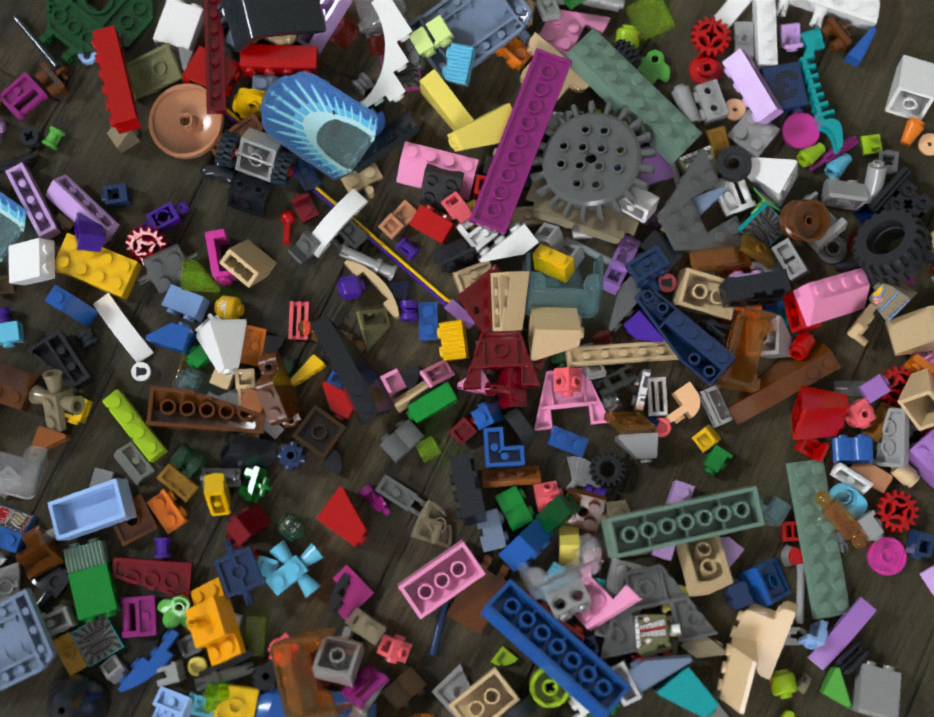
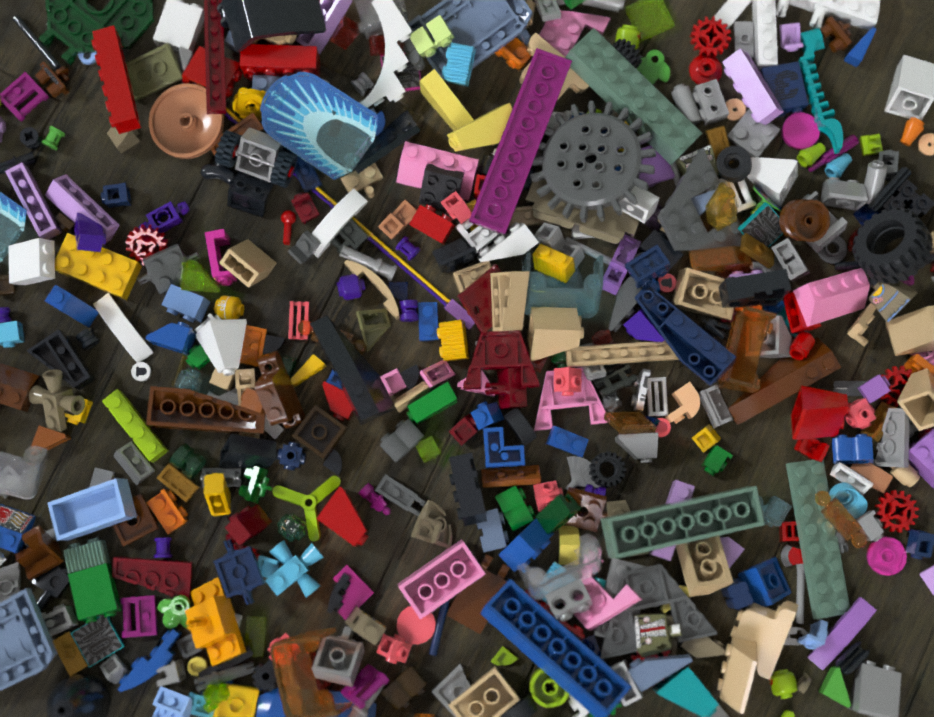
none -> lime piece [273,475,341,541]
none -> coral tile [397,606,436,645]
none -> clear yellow slope [705,182,737,231]

